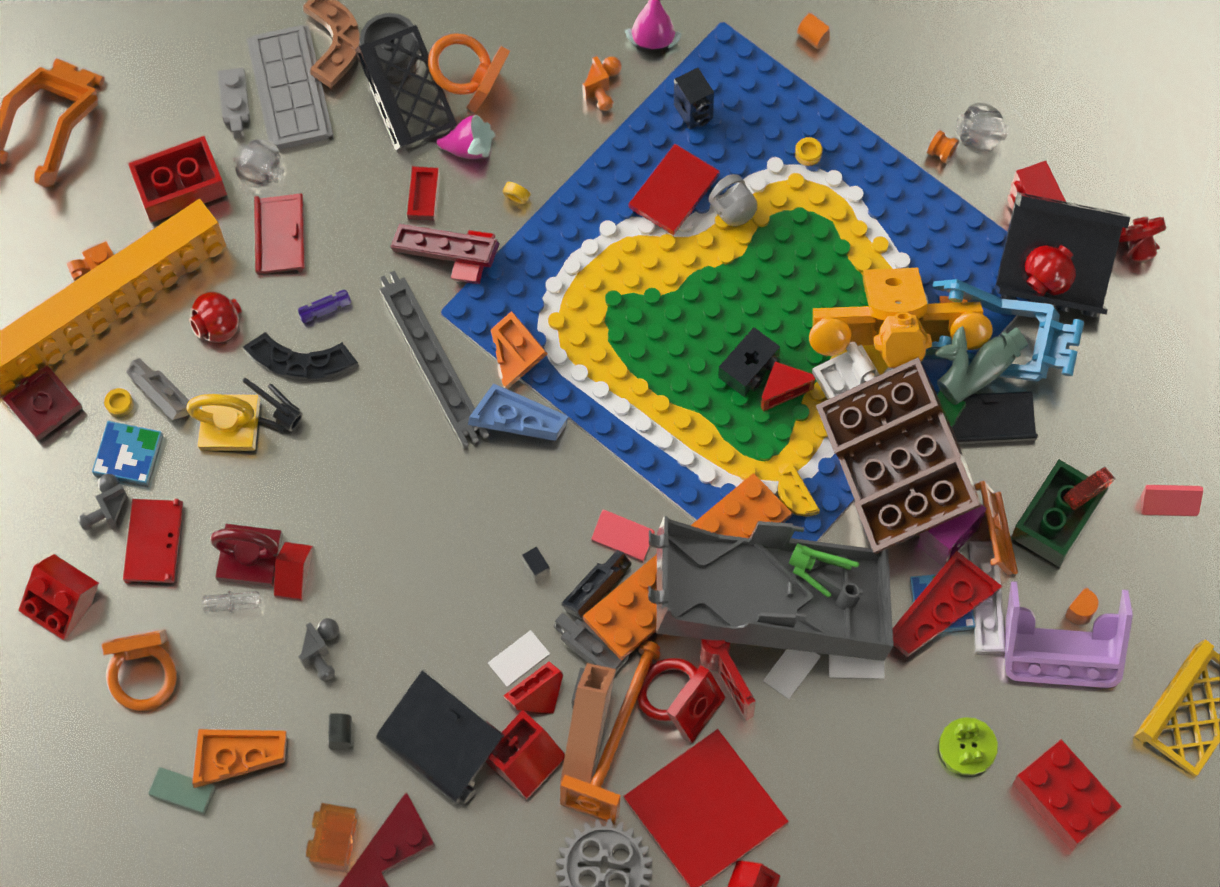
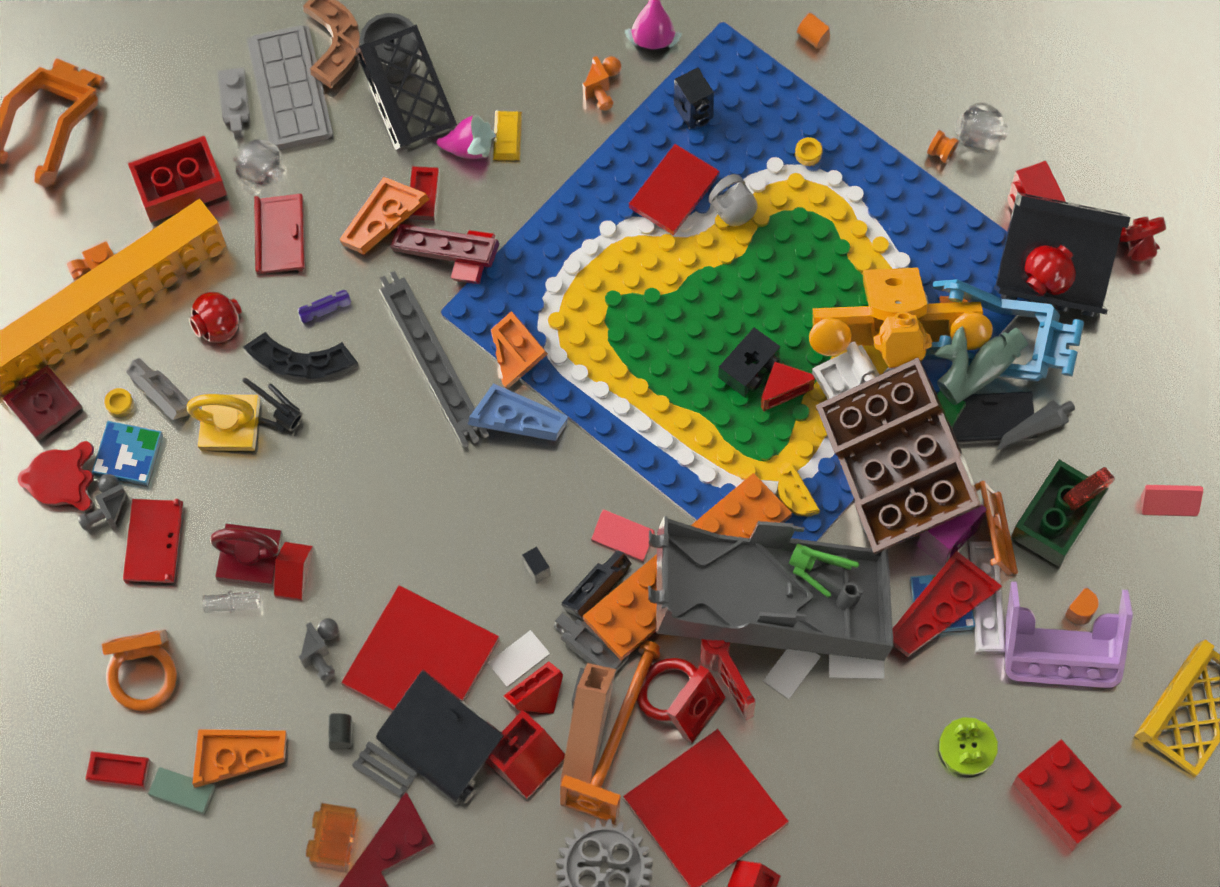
red slope [18,554,99,640] -> none
orange tile [428,33,510,113] -> none
yellow tile [502,182,531,204] -> none
none -> red tile [17,441,94,512]
none -> red tile [85,751,150,789]
none -> orange wing [339,177,429,254]
none -> red tile [341,585,500,711]
none -> dark grey tile [352,741,418,798]
none -> yellow tile [493,111,522,161]
none -> dark grey bar [996,400,1075,451]

